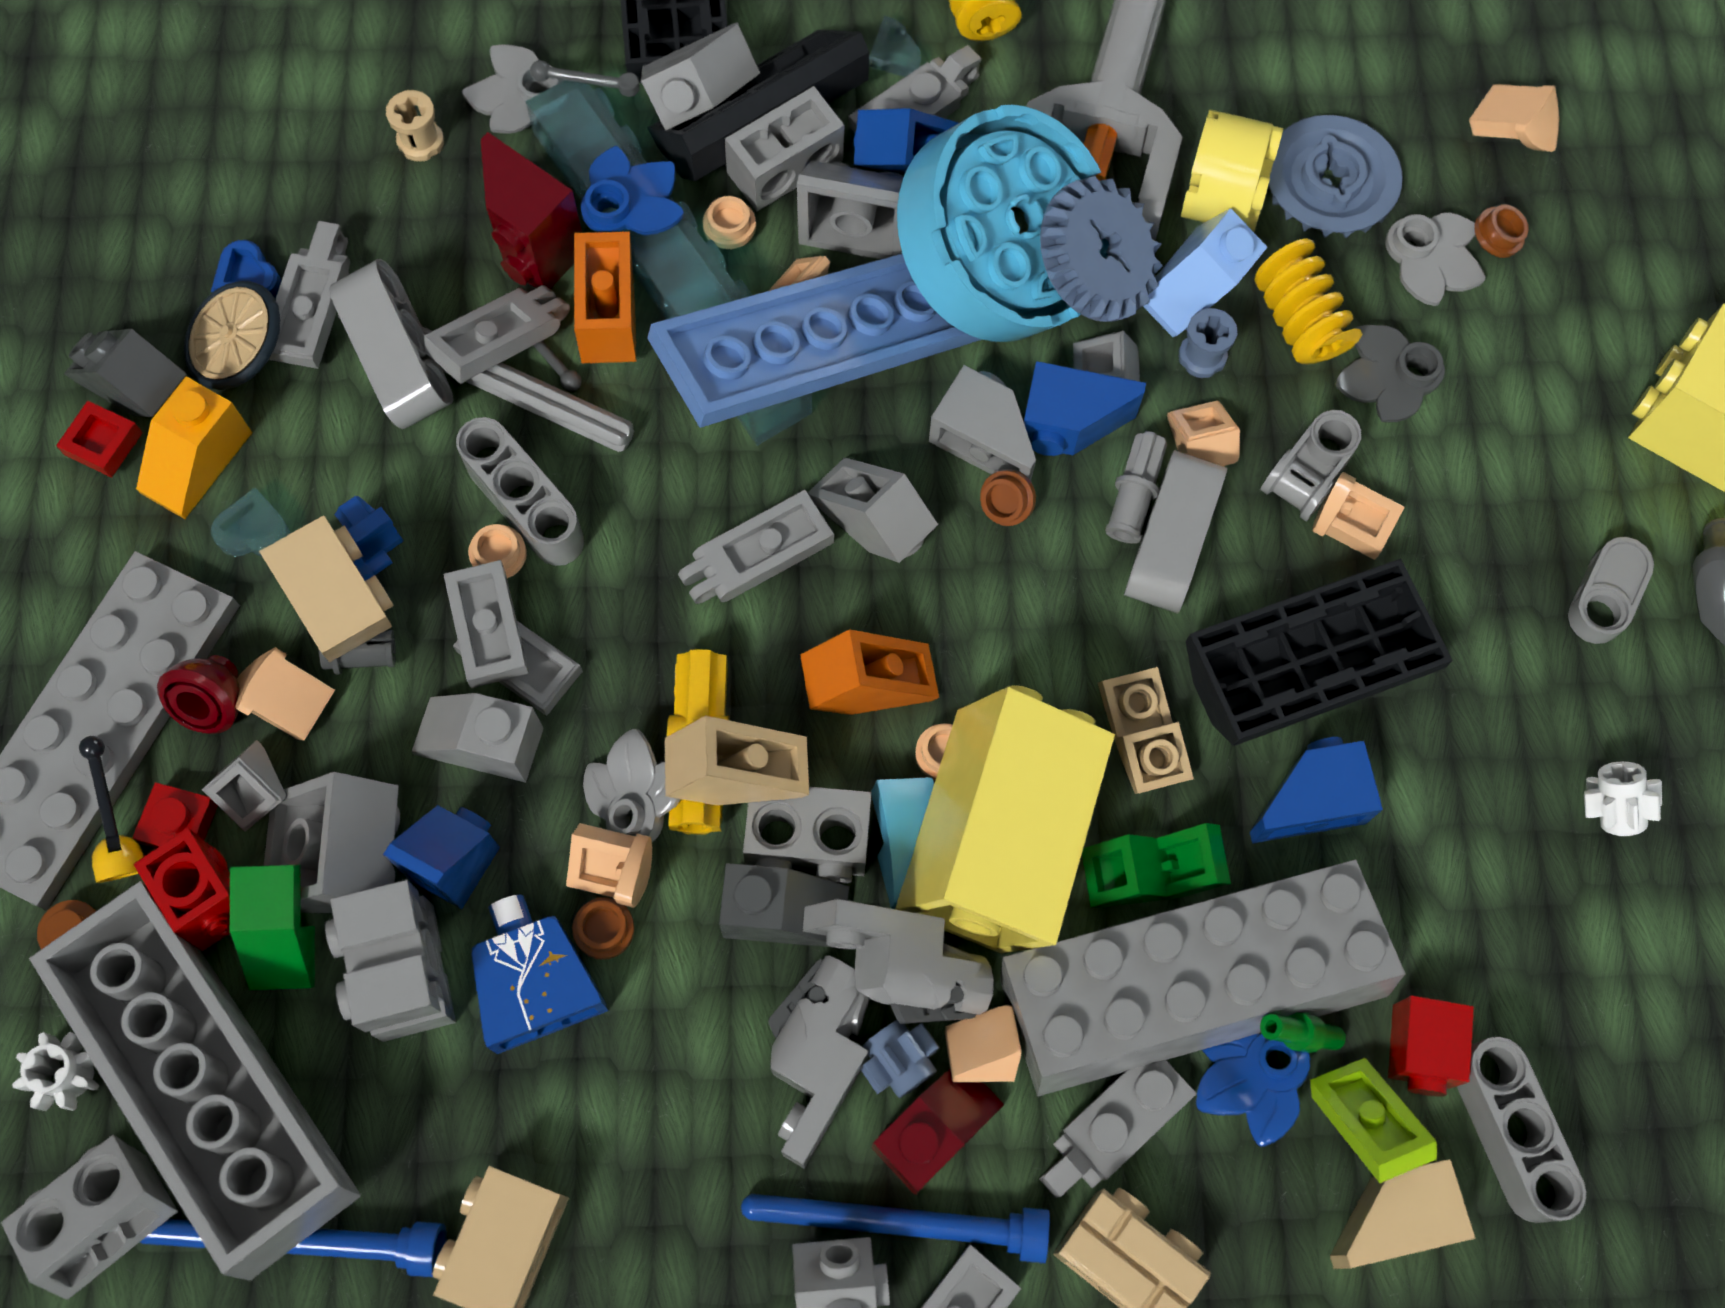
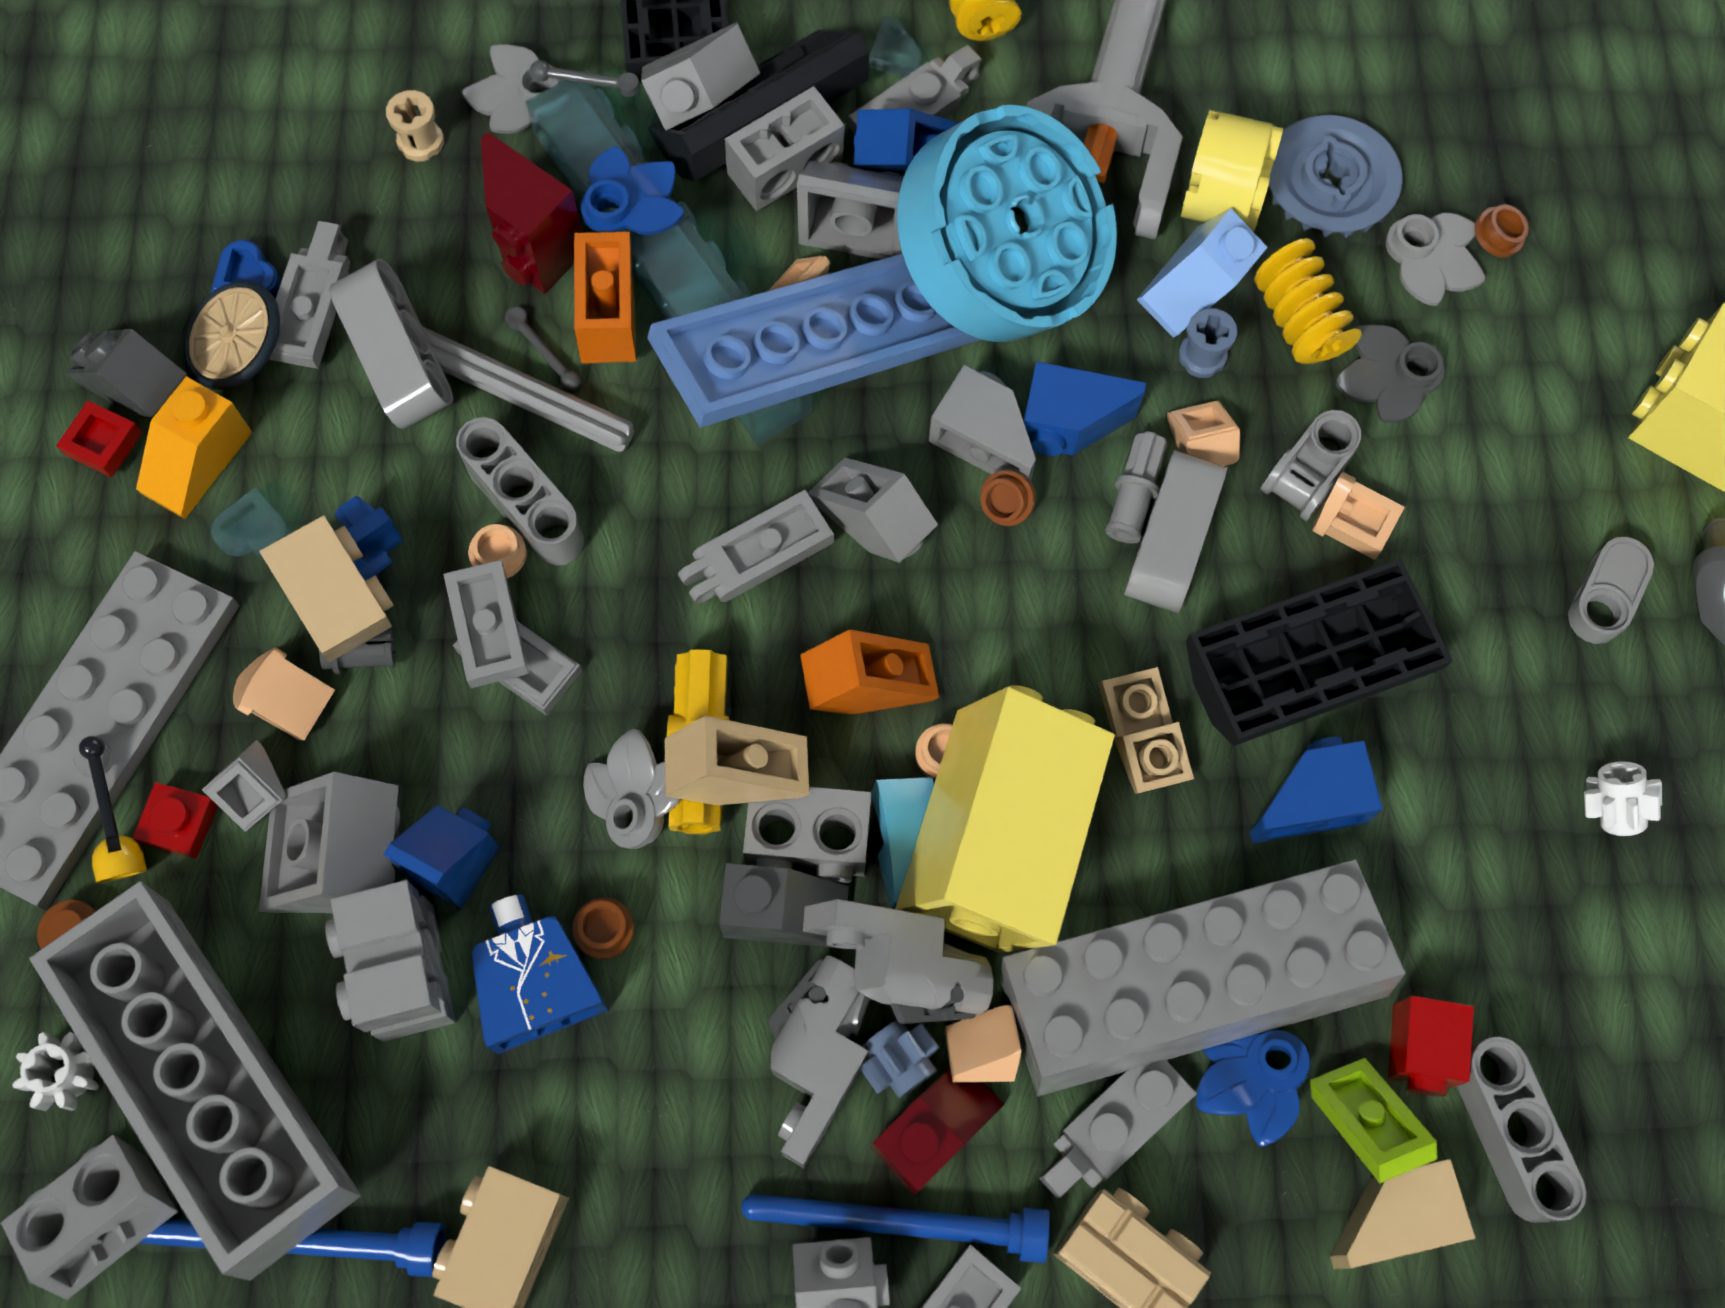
red head [133,828,230,951] -> none
dark red brick [157,655,239,734] -> none
green slope [230,865,315,990] -> none
light grey slope [411,693,544,783] -> none
light grey hinge [424,285,570,384] -> none
light nougat tile [566,823,652,908] -> none
light nougat plate [703,196,756,249] -> none
sand blue gear [1040,176,1163,322] -> none
light grey slope [1073,330,1140,382] -> none
green slope [1082,823,1231,908] -> none
green bar [1260,1012,1346,1053] -> none
light nougat tile [1469,85,1559,152] -> none

